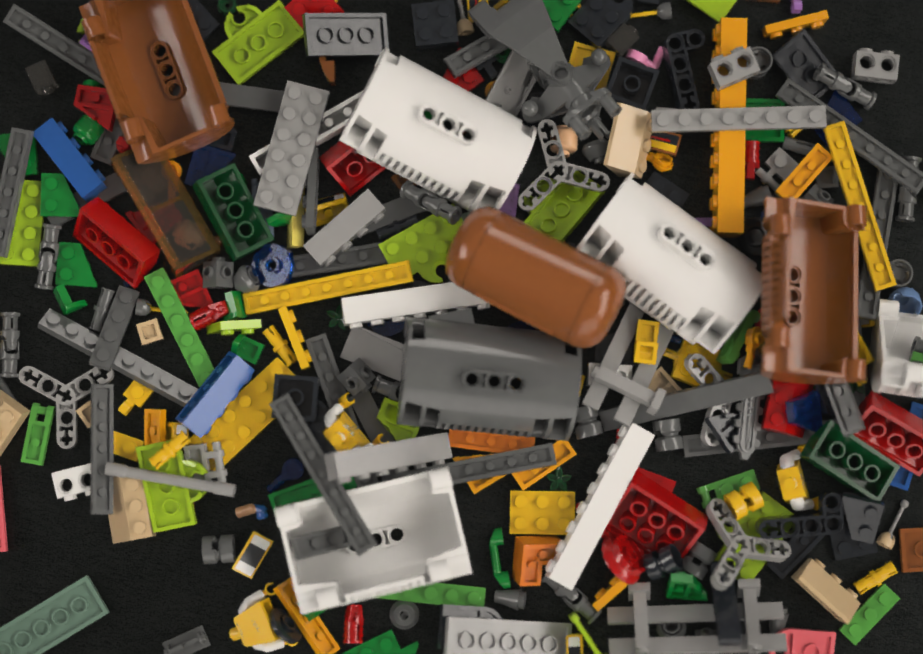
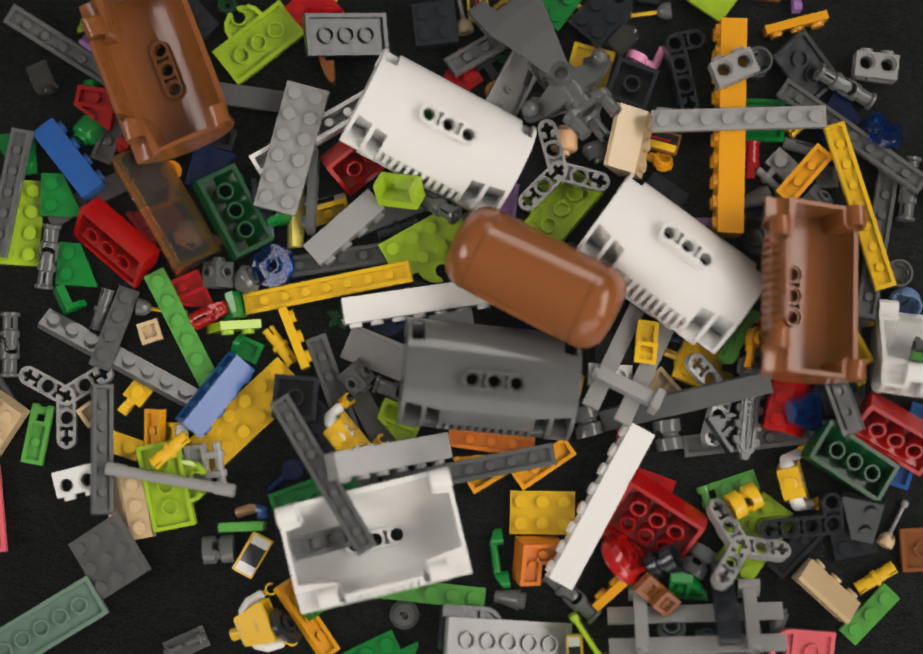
red hinge [343,604,364,644] -> none
dark green plant [546,466,572,491] -> none
none -> dark grey plate [68,513,151,600]
none -> bright green tile [218,521,267,532]
none -> lime panel [373,172,426,210]
none -> dark orange slope [632,571,681,618]
none -> clear blue plate [862,112,904,150]

